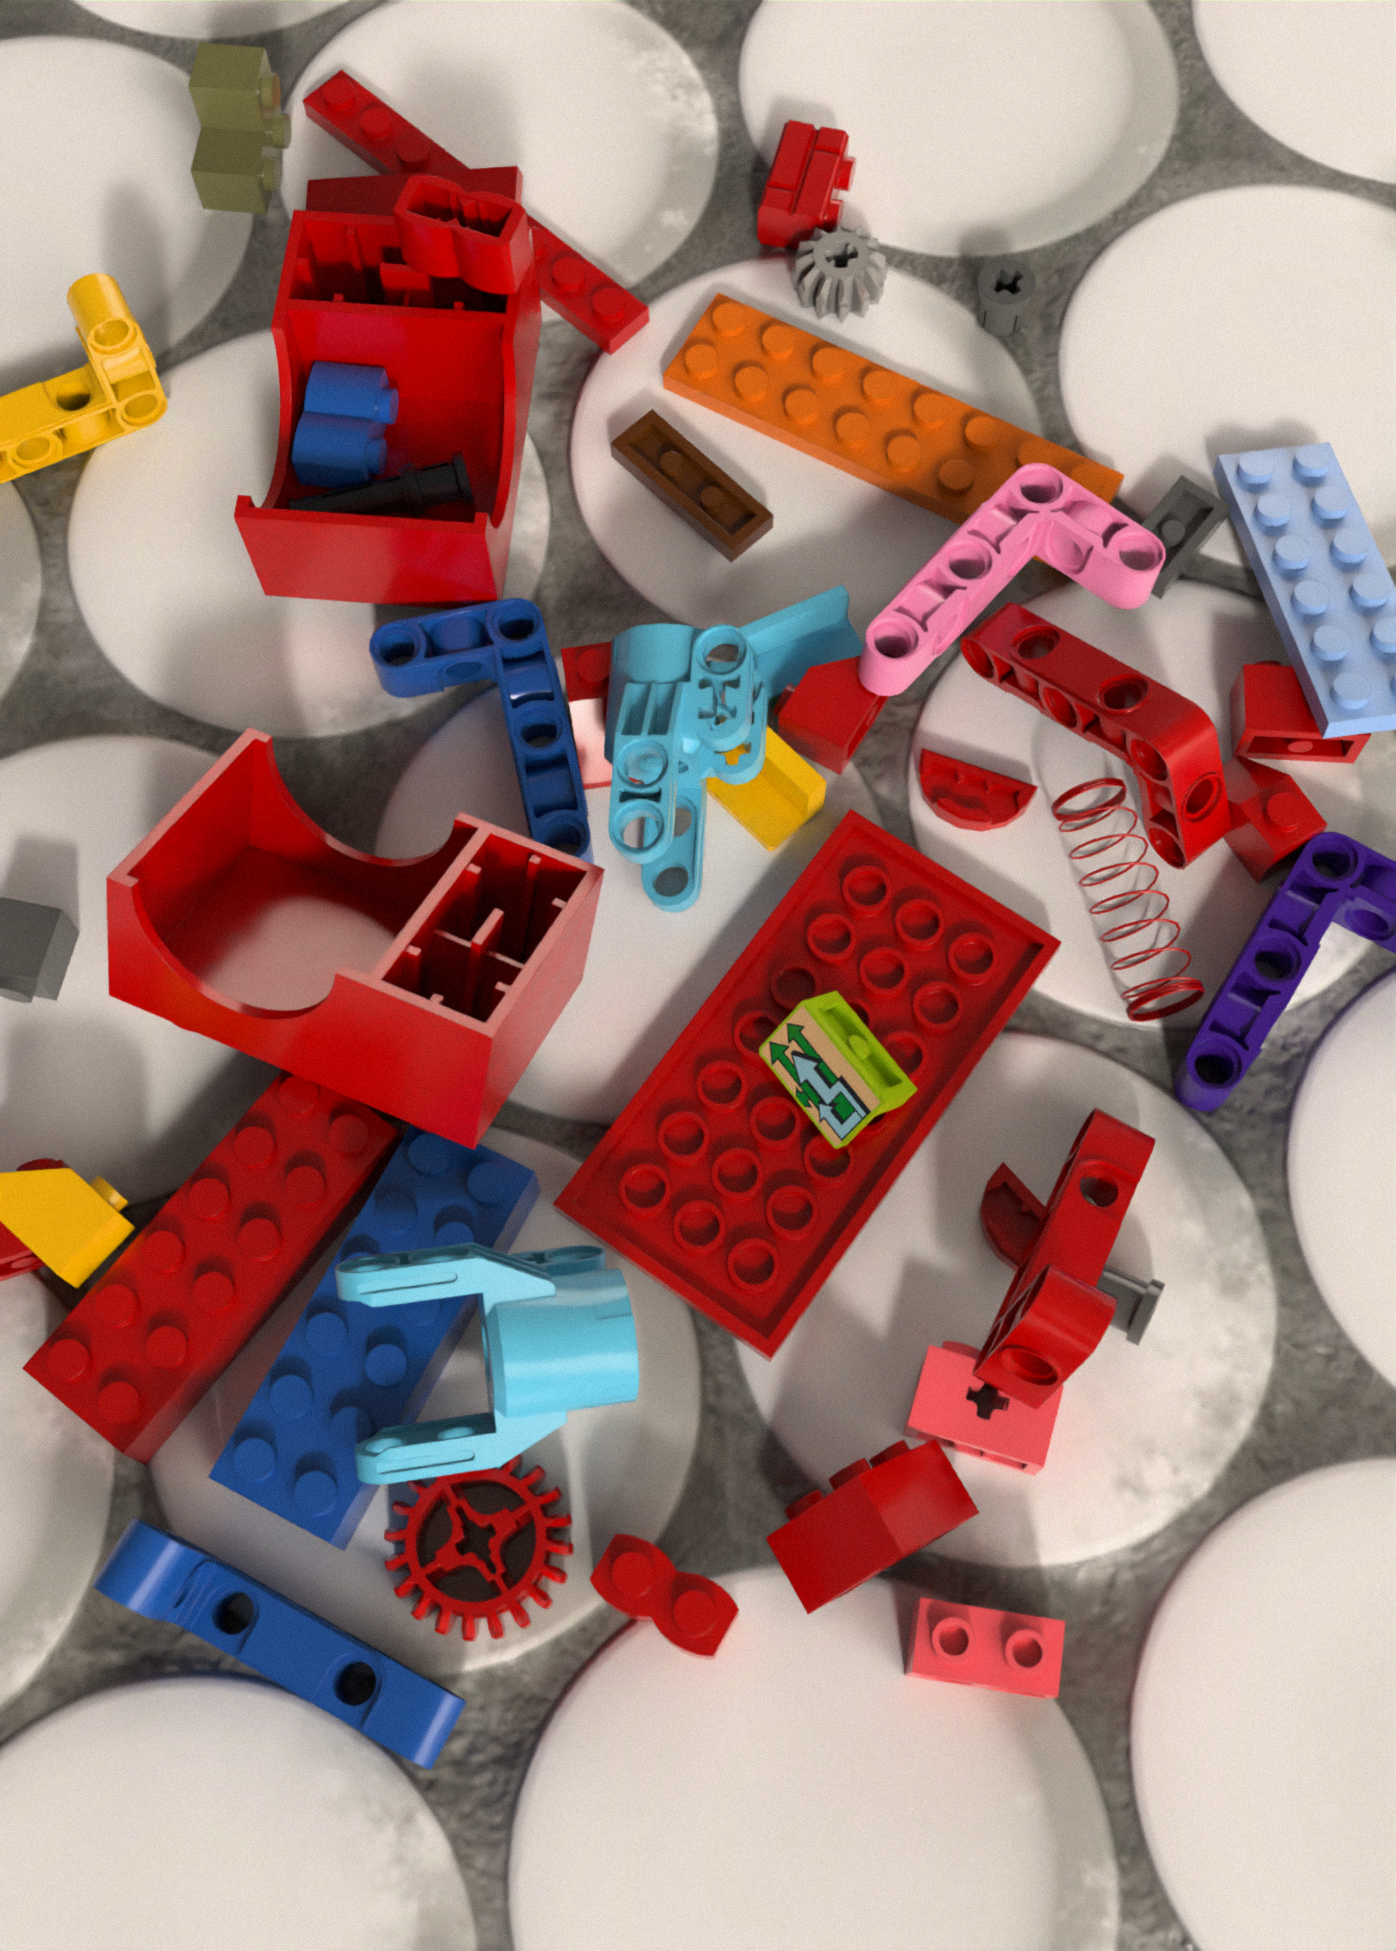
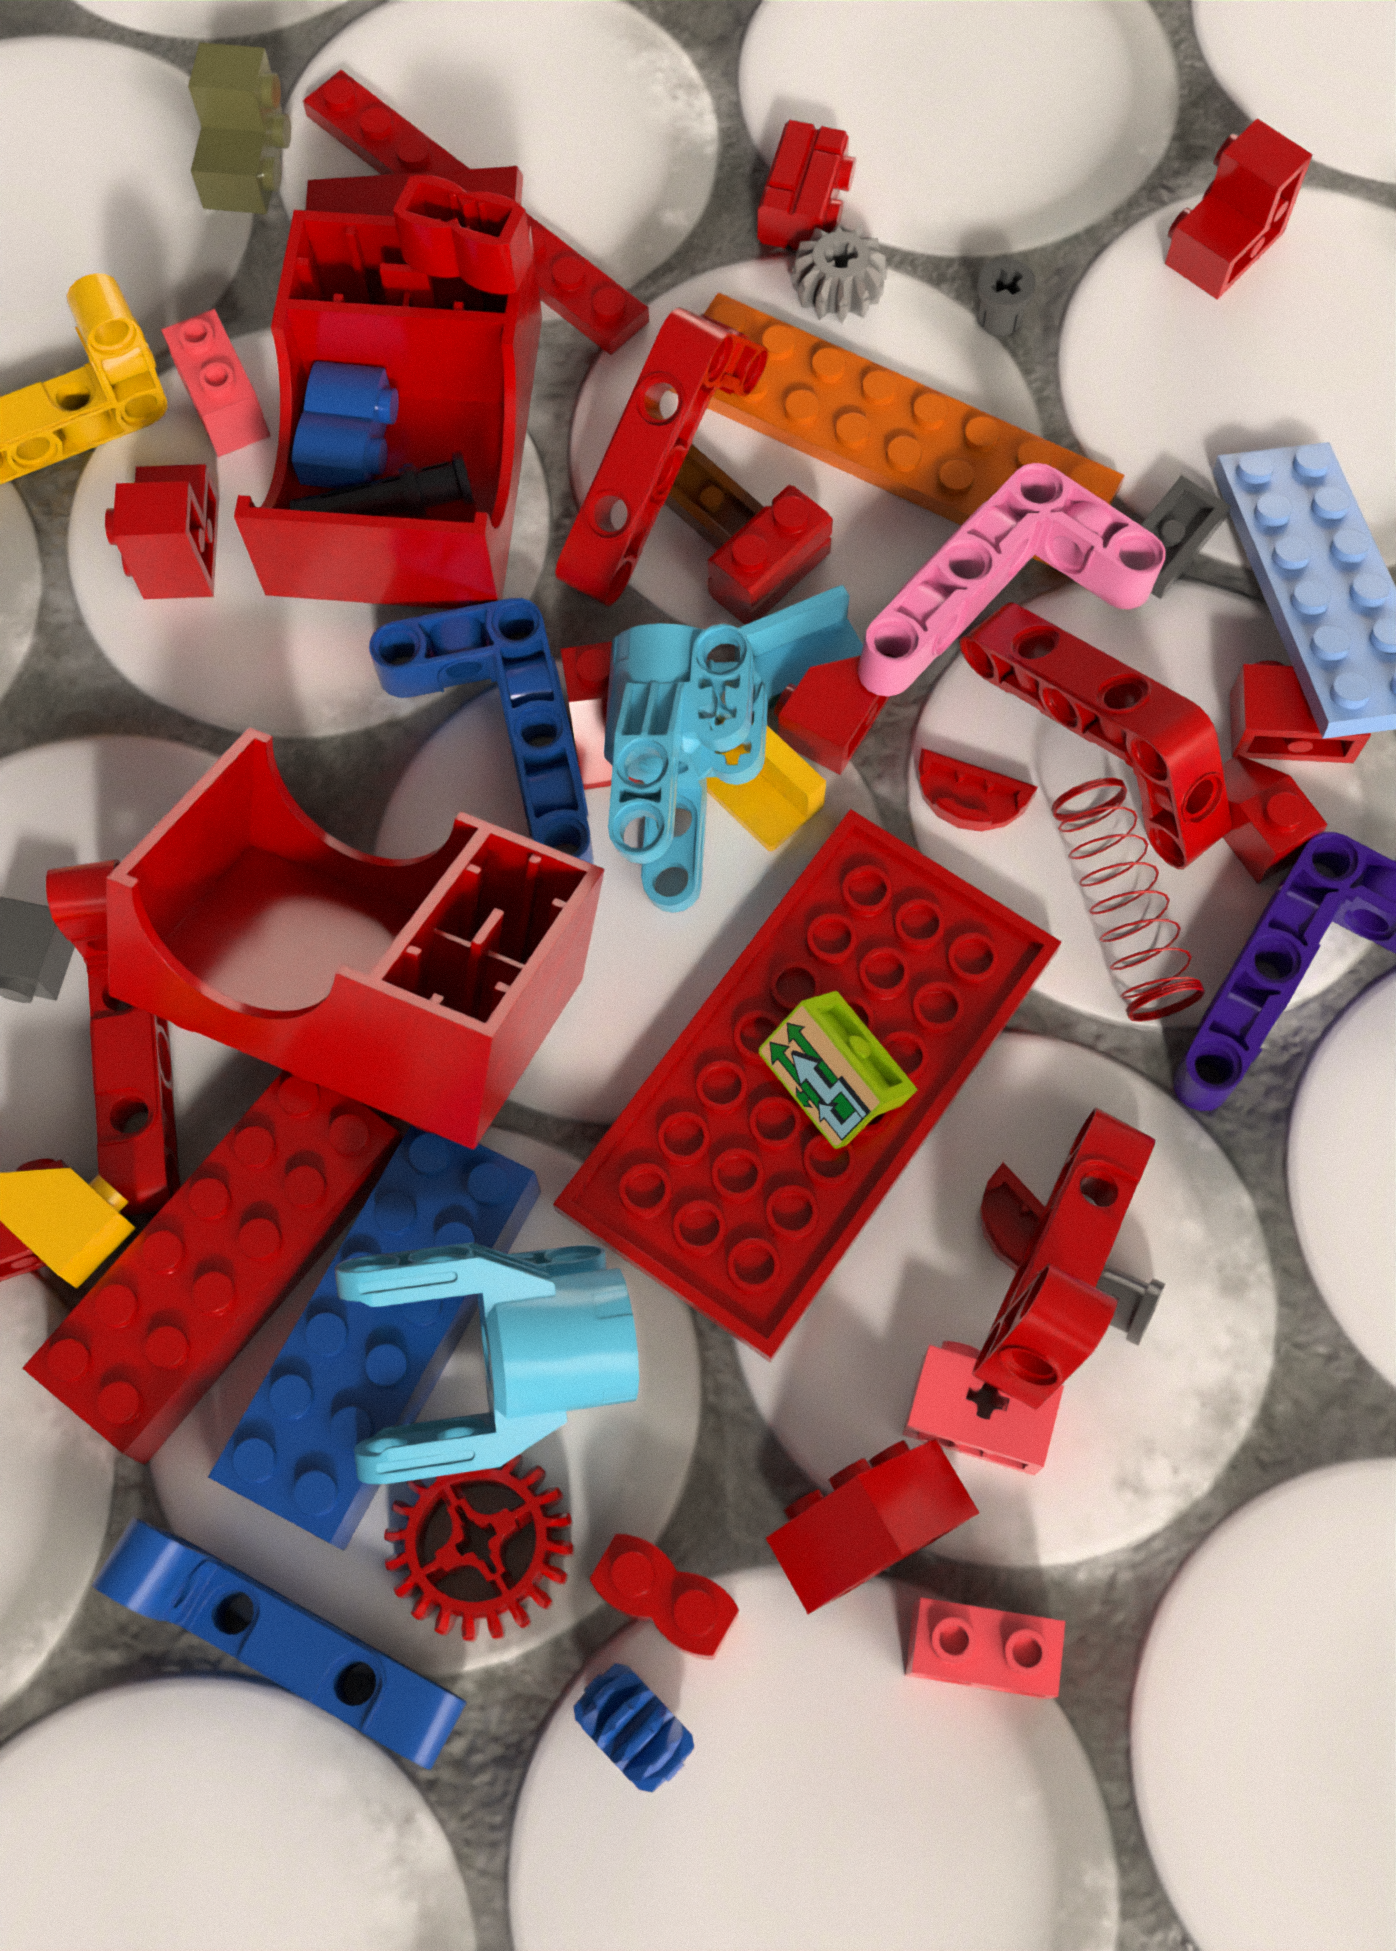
none -> red beam [46,859,180,1217]
none -> red brick [105,464,219,599]
none -> coral brick [161,309,270,457]
none -> red beam [555,307,768,606]
none -> blue gear [573,1663,695,1792]
none -> red brick [707,484,833,625]
none -> red brick [1165,118,1313,300]

